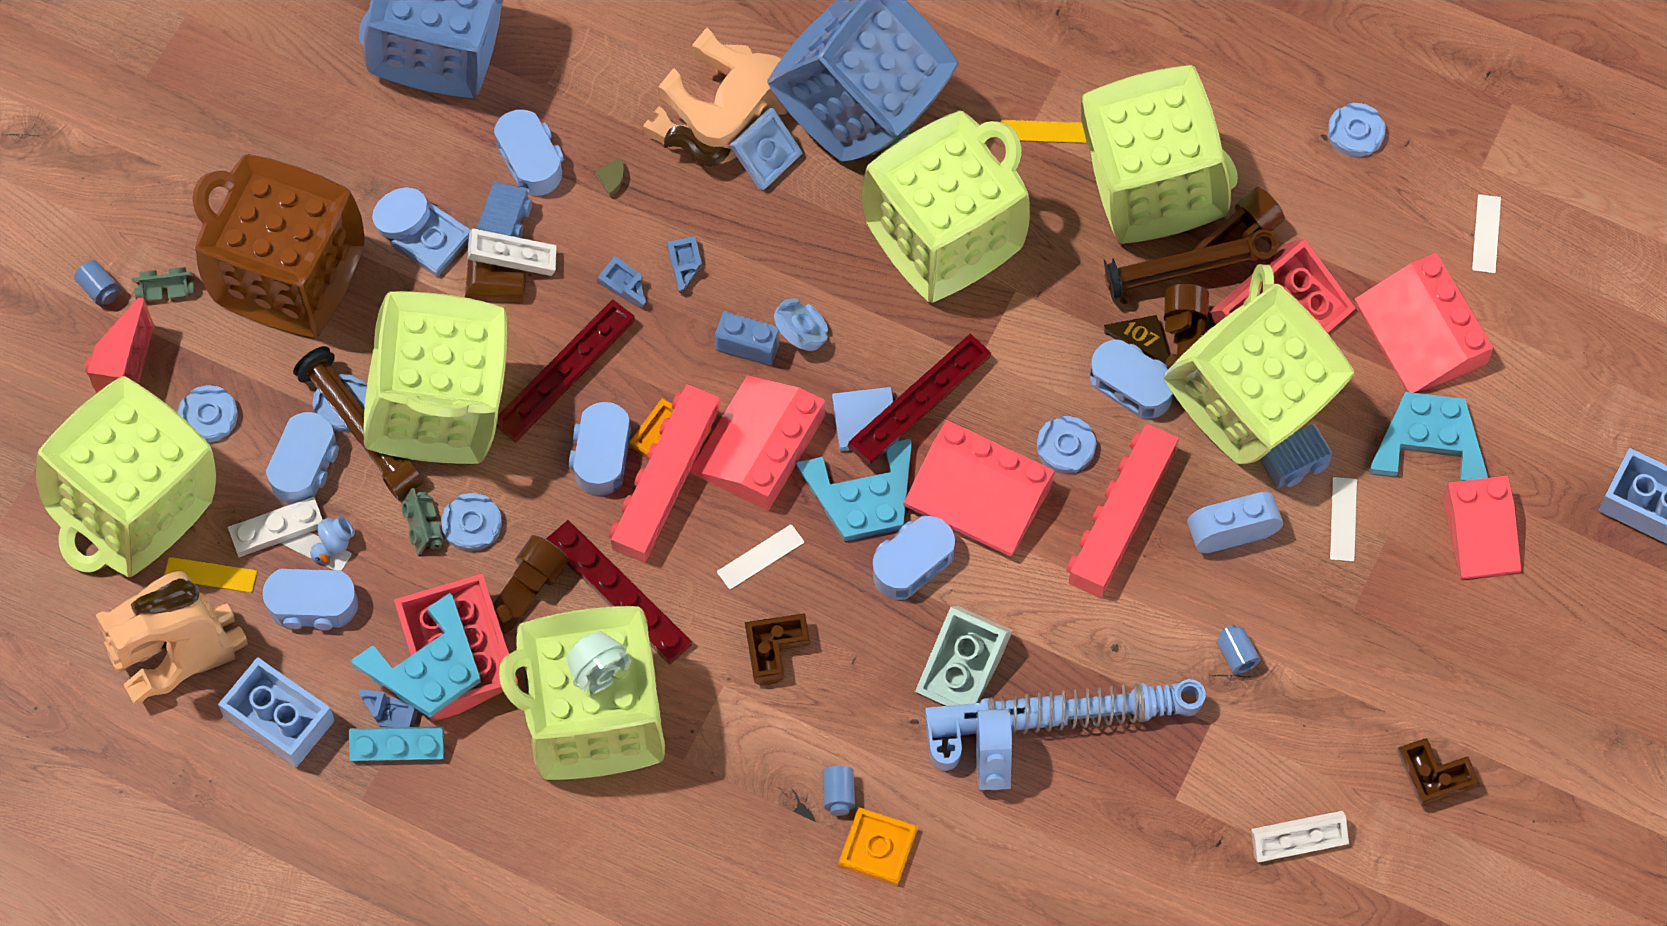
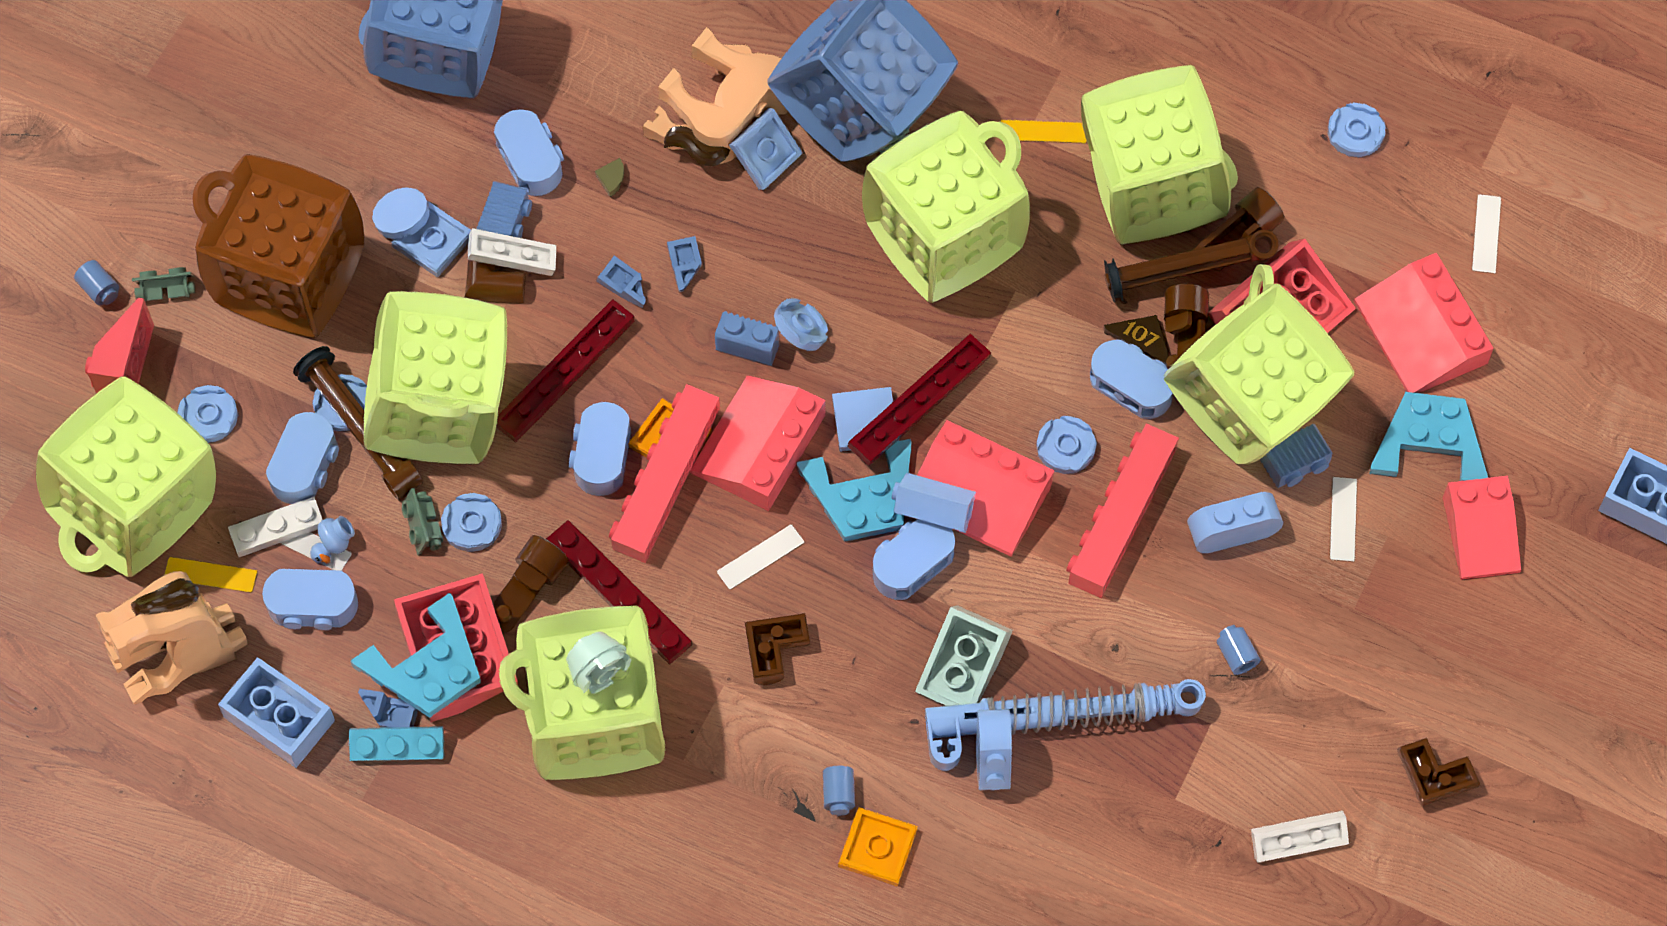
none -> light blue brick [891,473,976,533]

